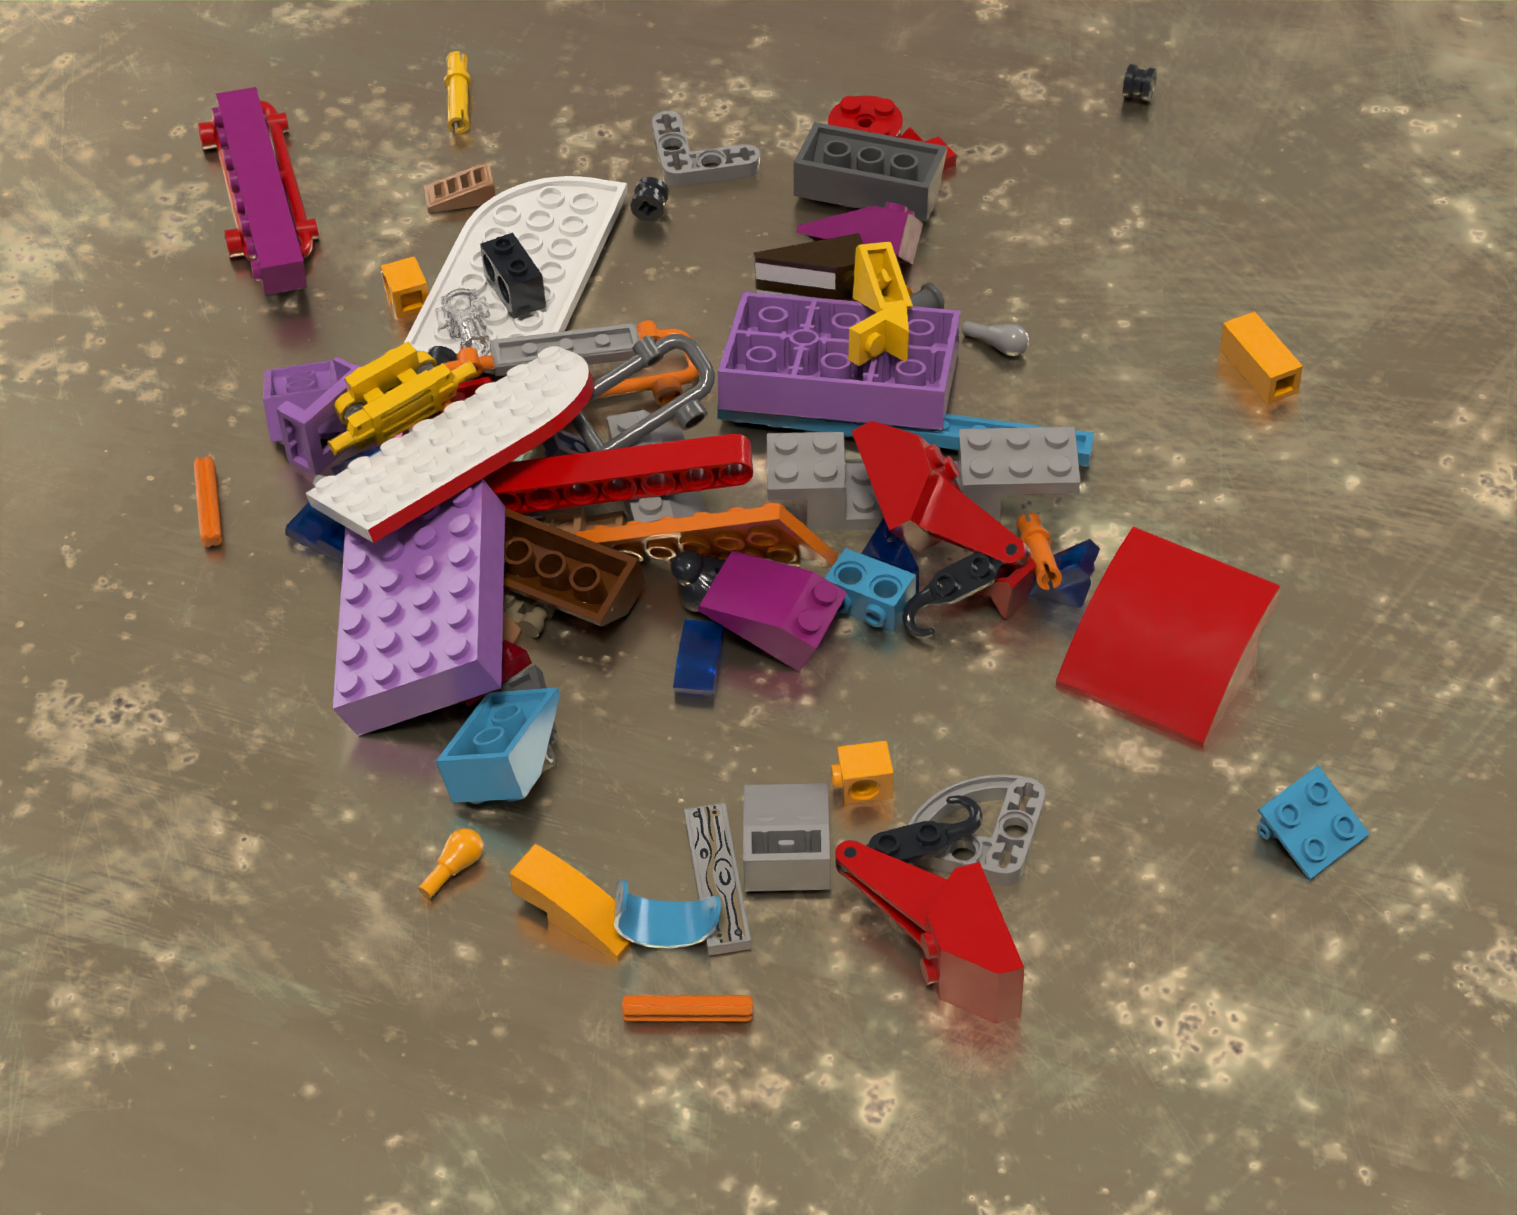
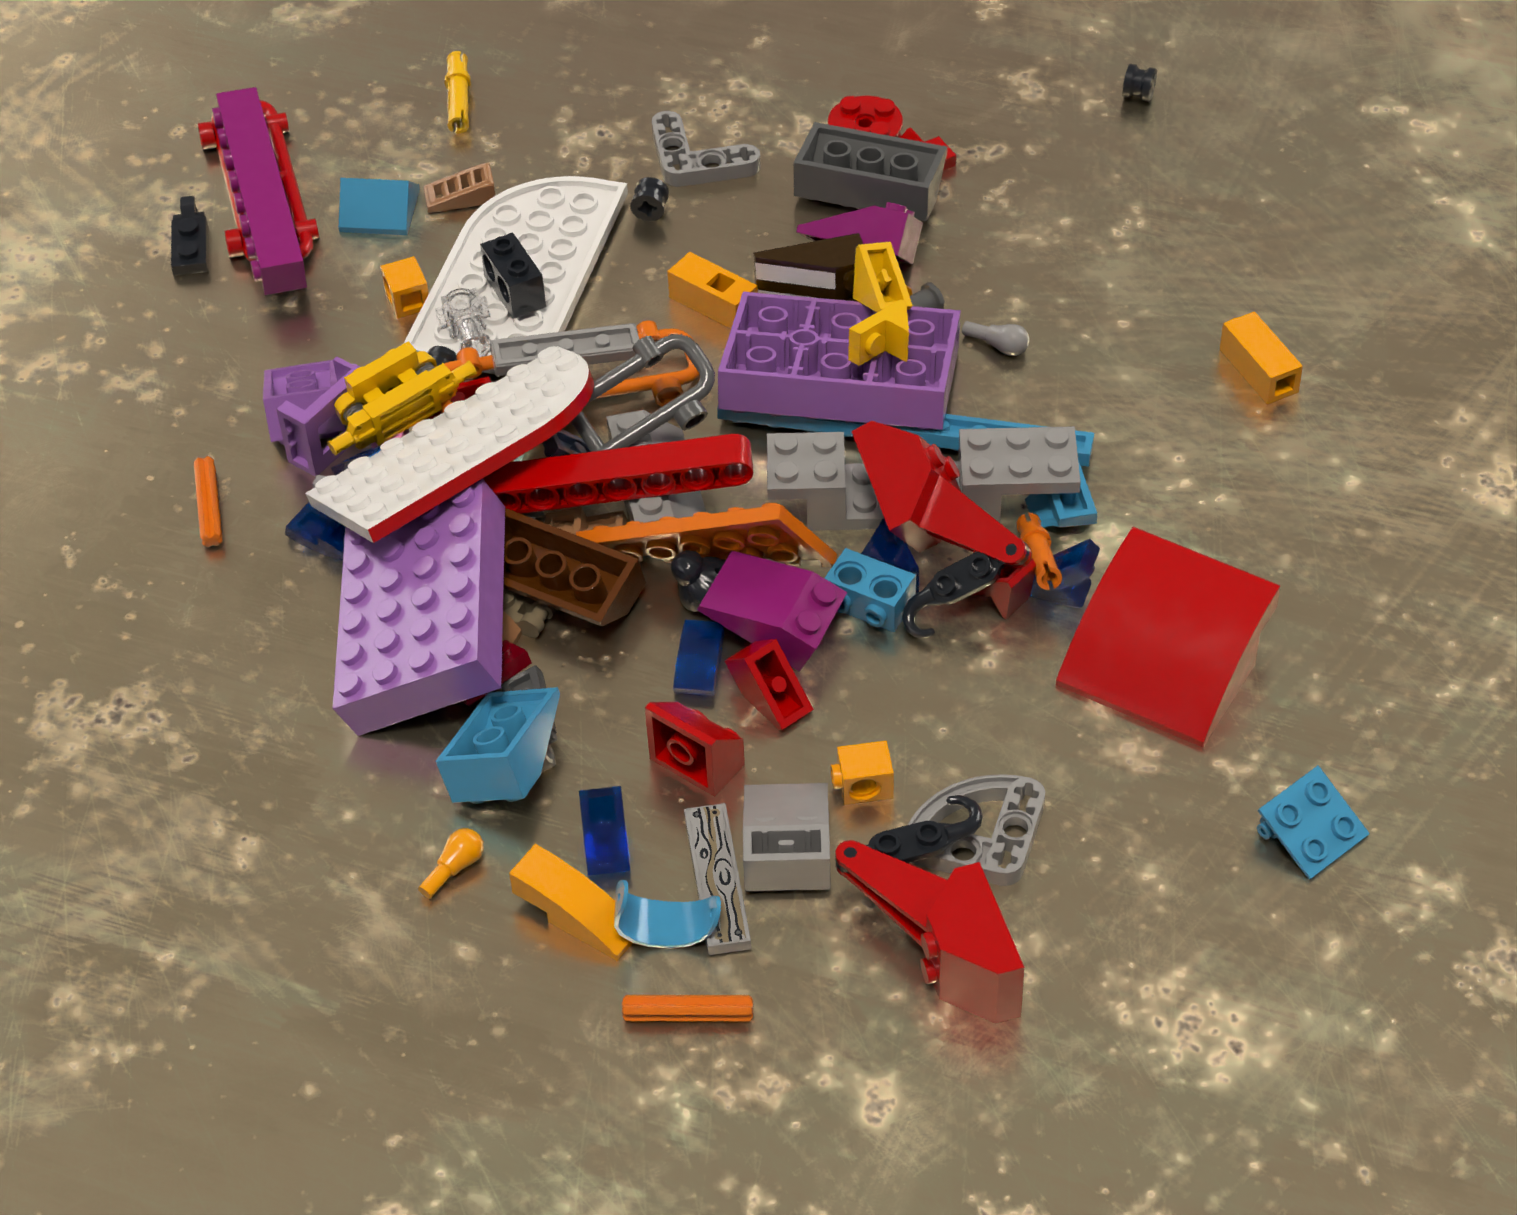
none -> black hinge [171,196,209,276]
none -> dark azure slope [338,178,420,235]
none -> clear blue slope [579,786,630,876]
none -> red slope [645,702,745,797]
none -> light orange brick [667,251,758,329]
none -> red slope [725,639,814,730]
none -> dark azure slope [1025,460,1097,528]

